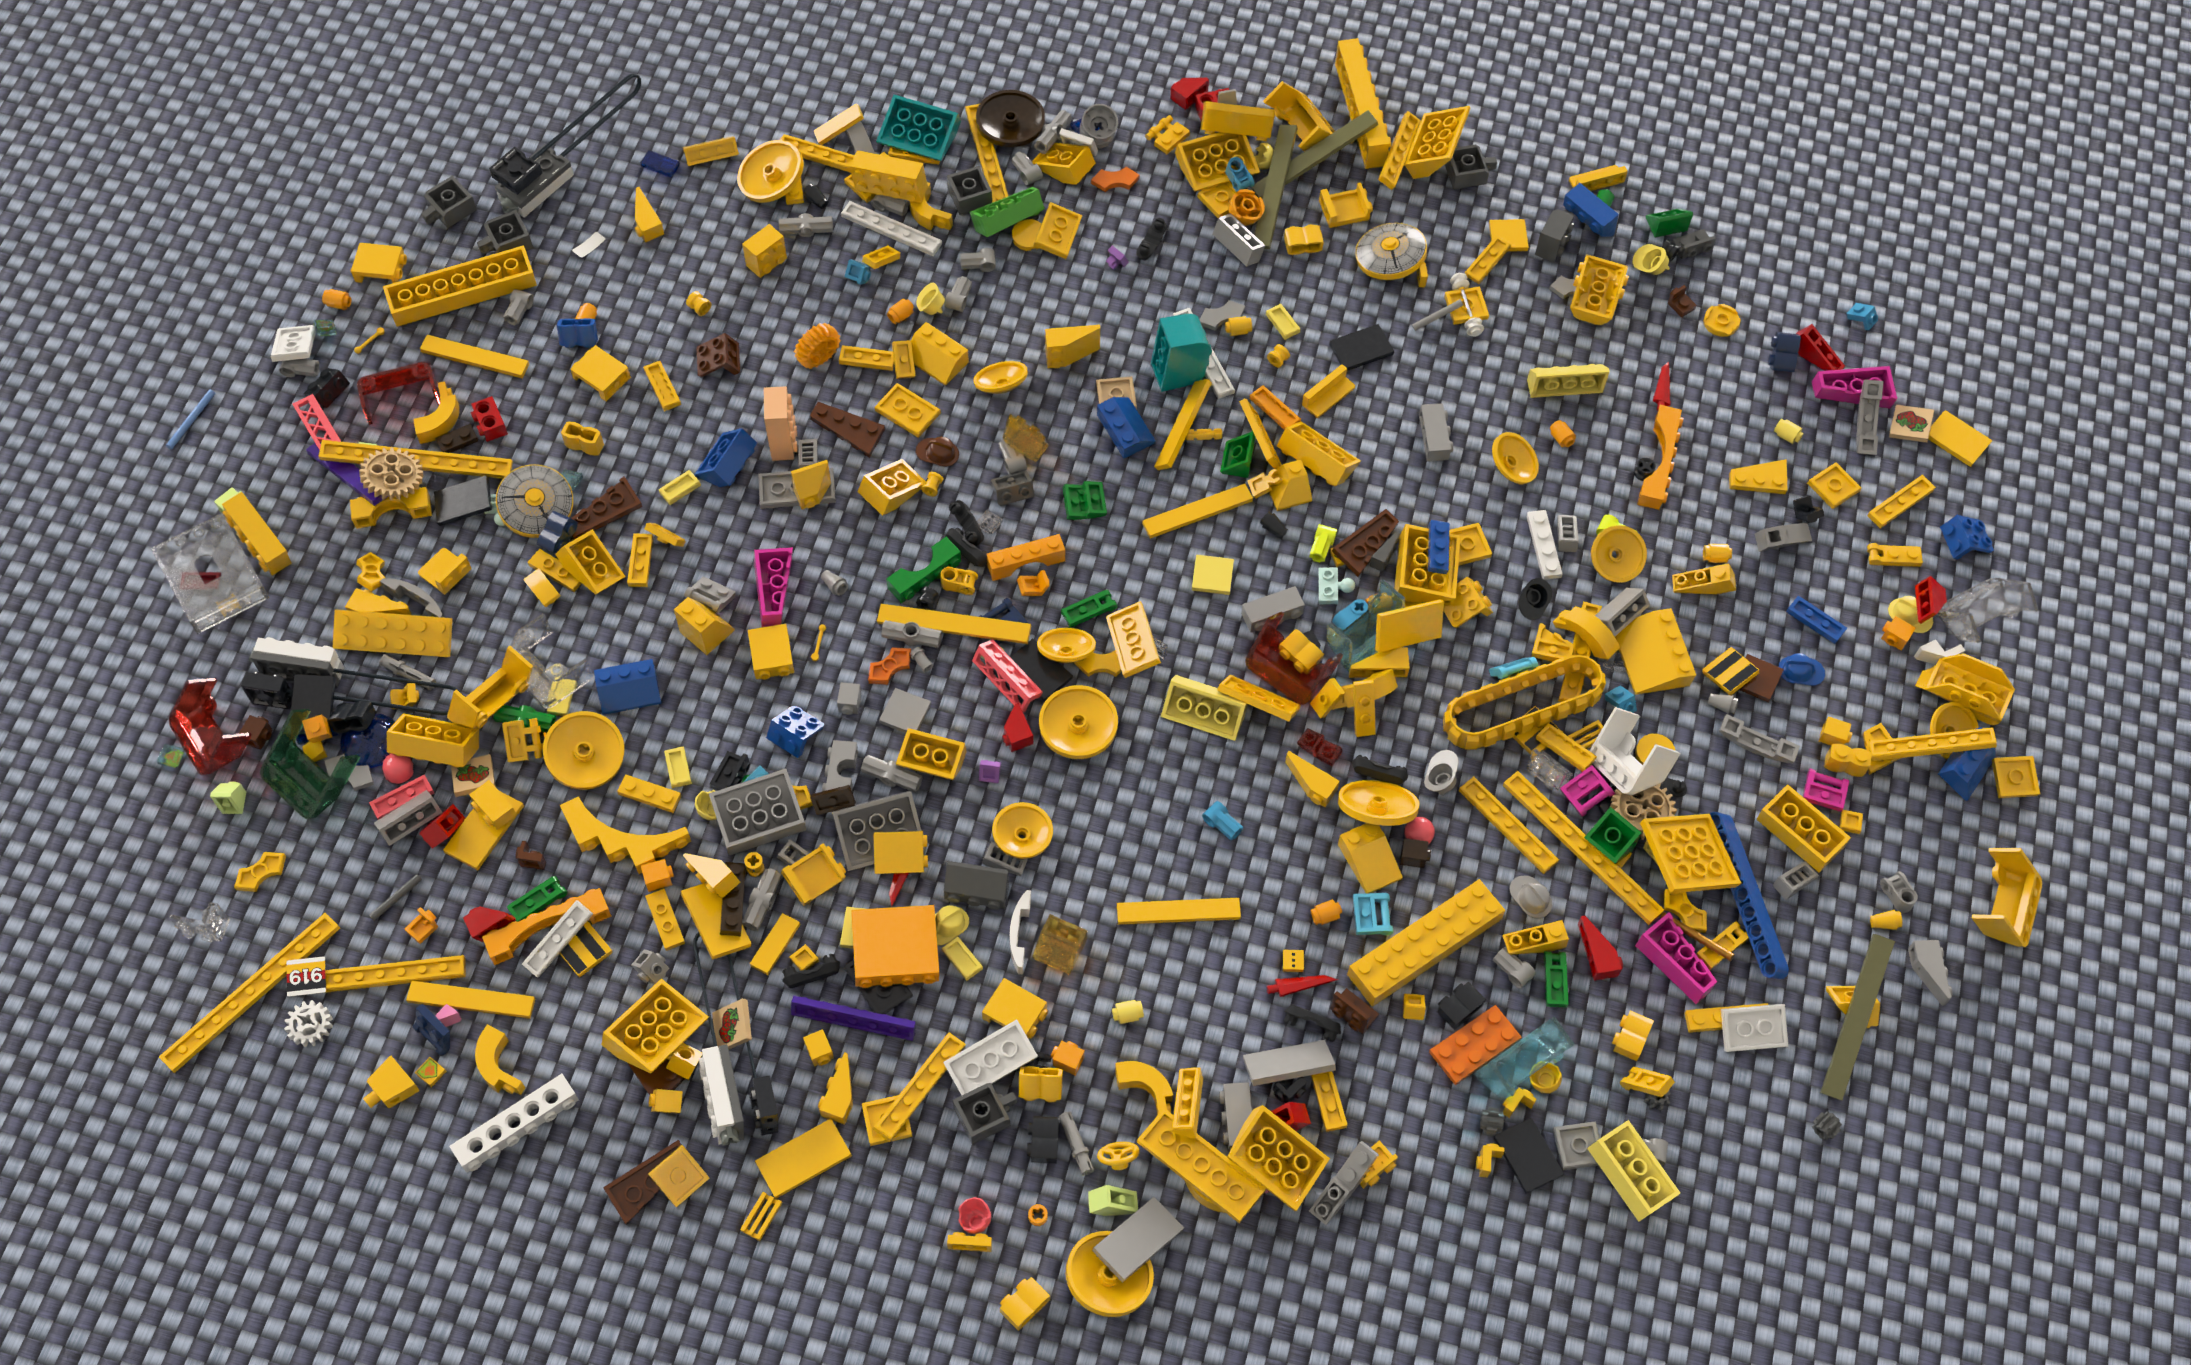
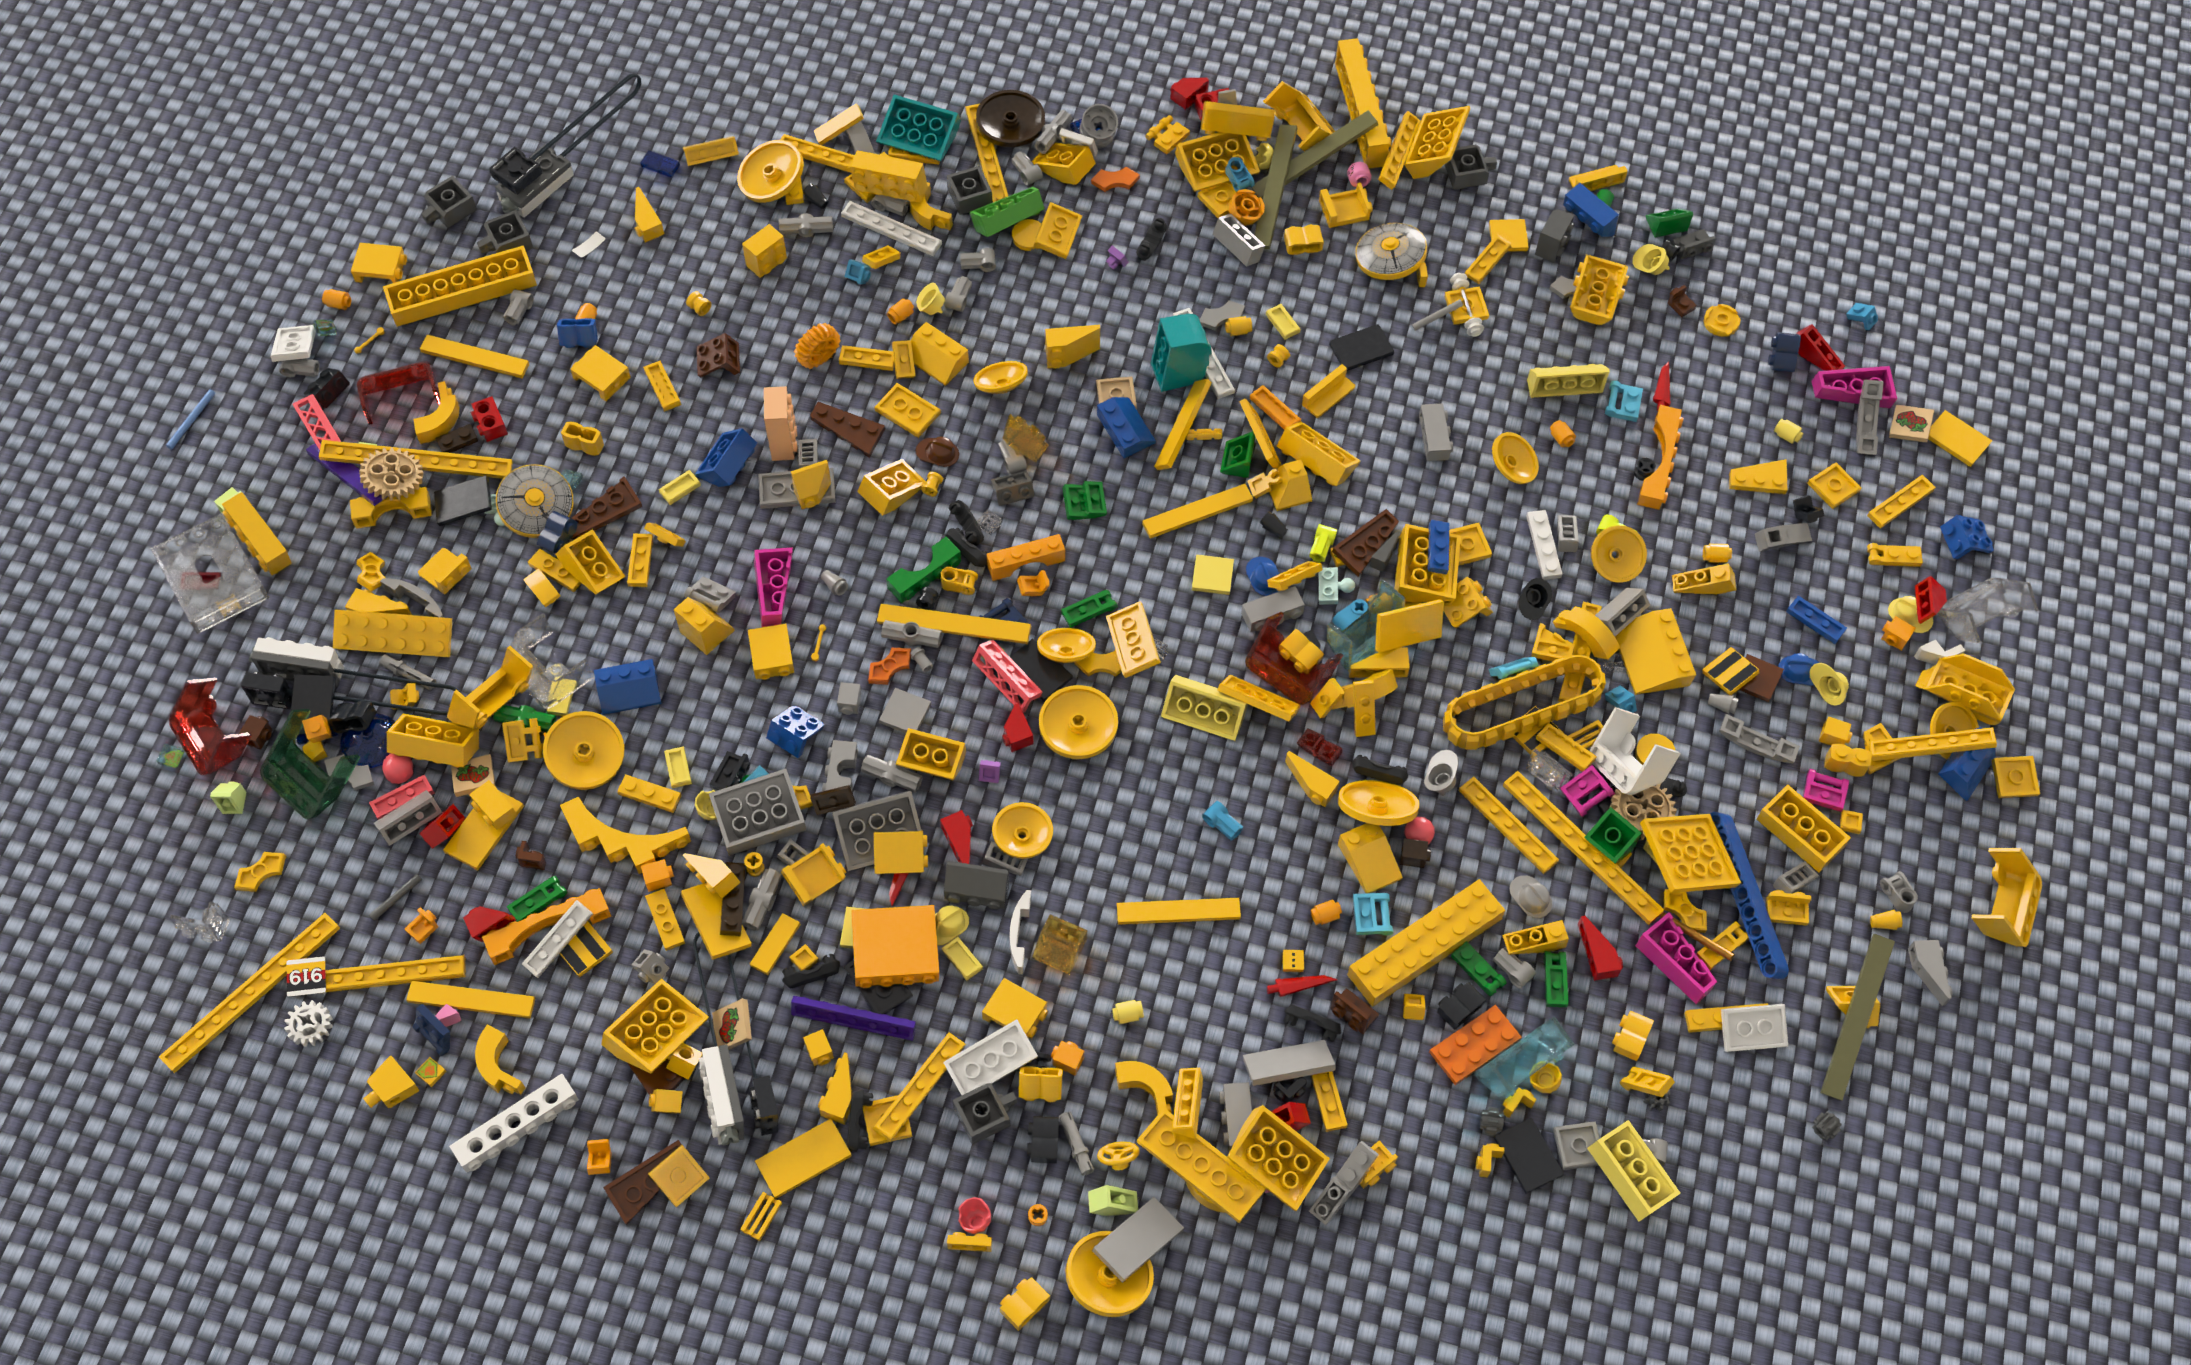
none -> light orange bracket [587,1139,612,1175]
none -> black piece [847,1089,873,1152]
none -> red slope [940,810,973,864]
none -> blue piece [1246,557,1279,596]
none -> yellow plate [1267,561,1323,591]
none -> bright pink head [1347,162,1372,187]
none -> green plate [1451,941,1507,996]
none -> medium azure plate [1605,381,1643,422]
none -> yellow bracket [1765,890,1811,926]
none -> light yellow piece [1809,663,1849,706]

